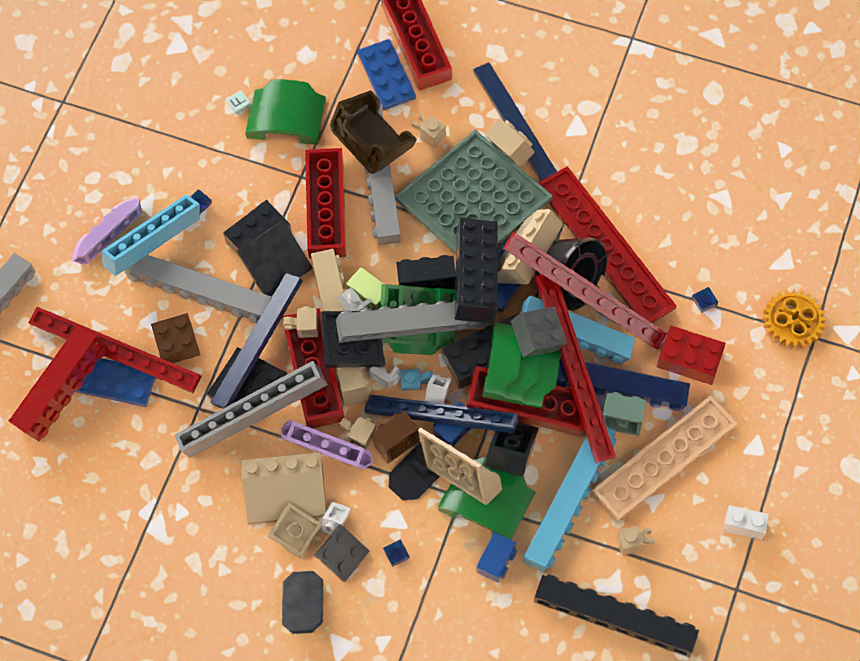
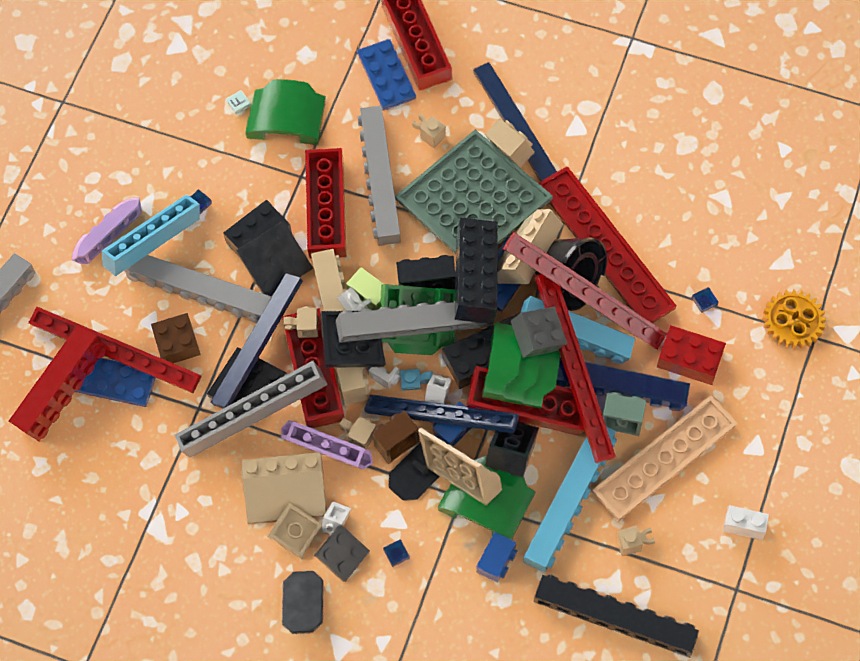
dark brown windscreen [330,90,417,174] -> none

